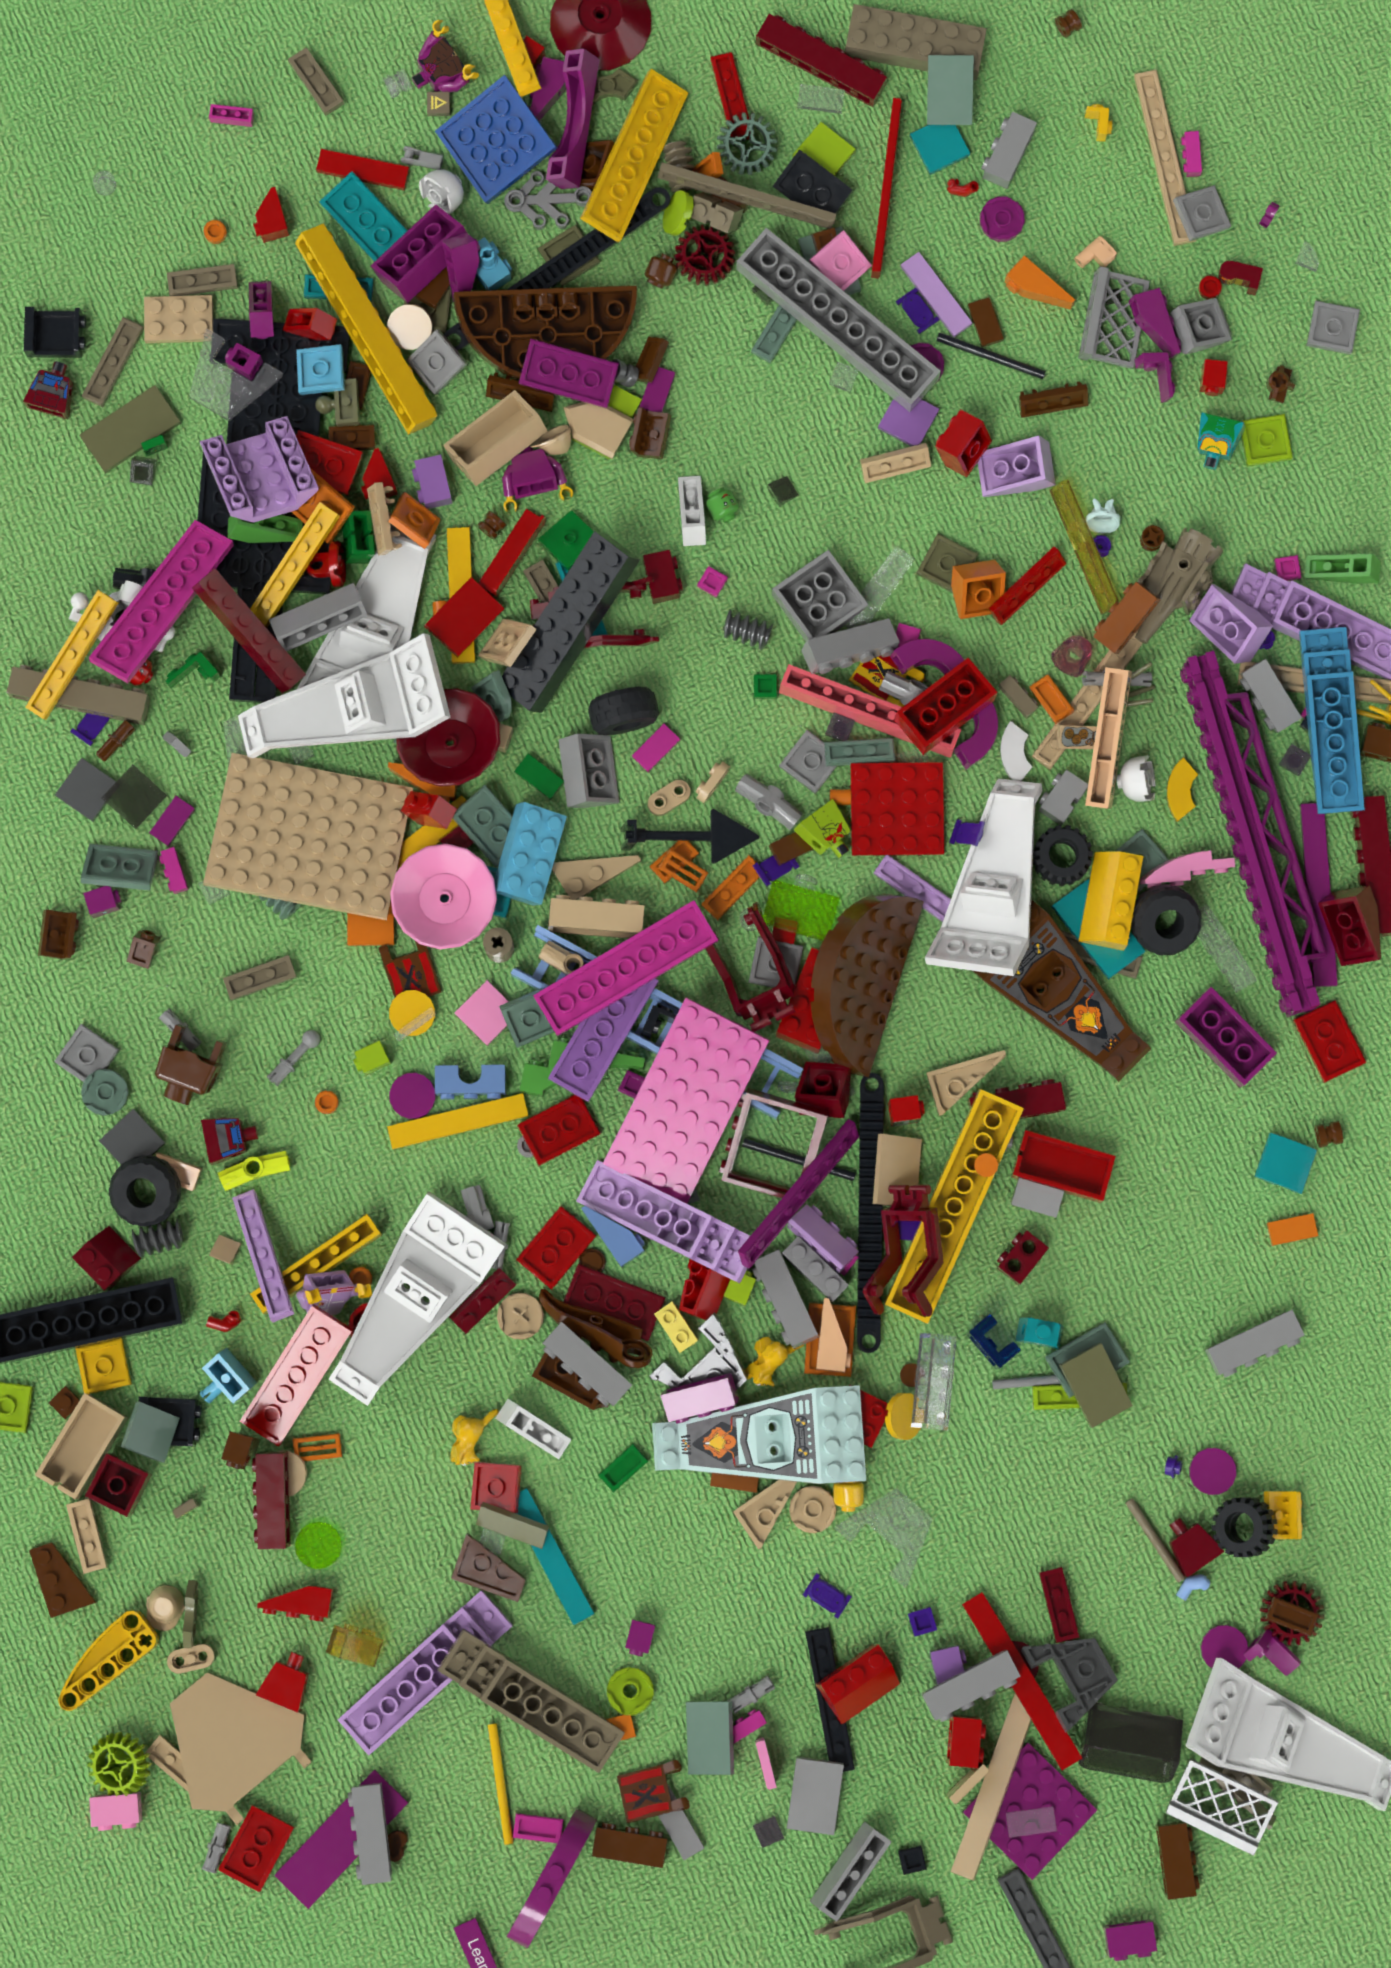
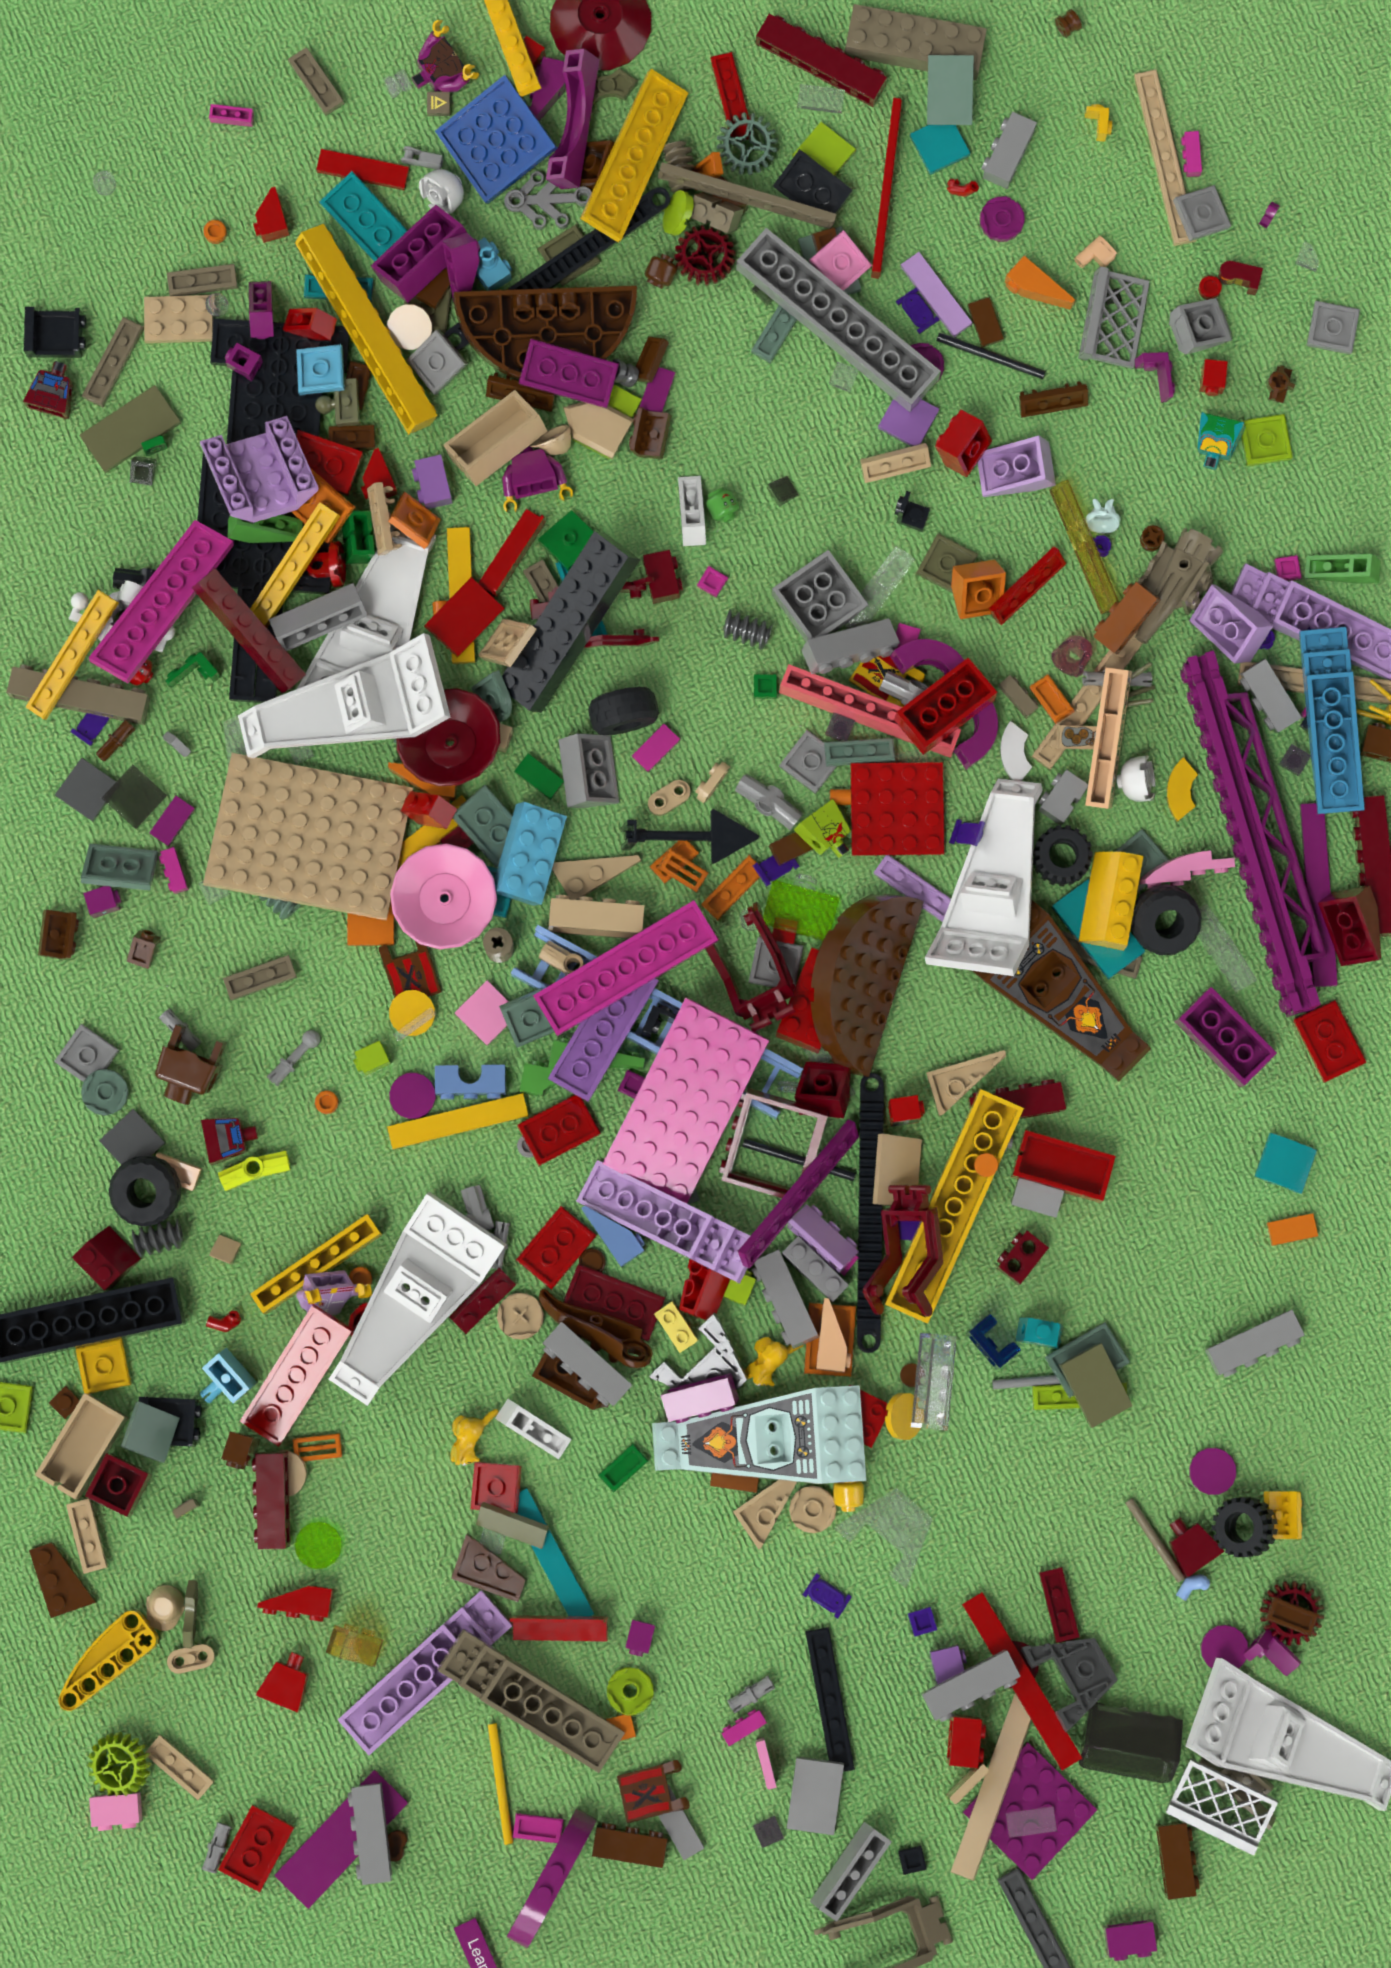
tan flag [170,1672,312,1825] -> none
clear wing [189,329,283,421] -> none
lavender tile [232,1189,294,1322] -> none
reddish brown wheel [477,511,506,540] -> none
sand green tile [686,1701,734,1775] -> none
red slope [815,1644,900,1724] -> none
magenta slope [1129,288,1181,359] -> none
dark purple plate [1165,1455,1182,1478] -> none
reddish brown wheel [1314,1121,1343,1148] -> none
none -> clear tile [205,293,229,317]
none -> red panel [510,1615,608,1642]
none -> black bracket [894,491,930,532]

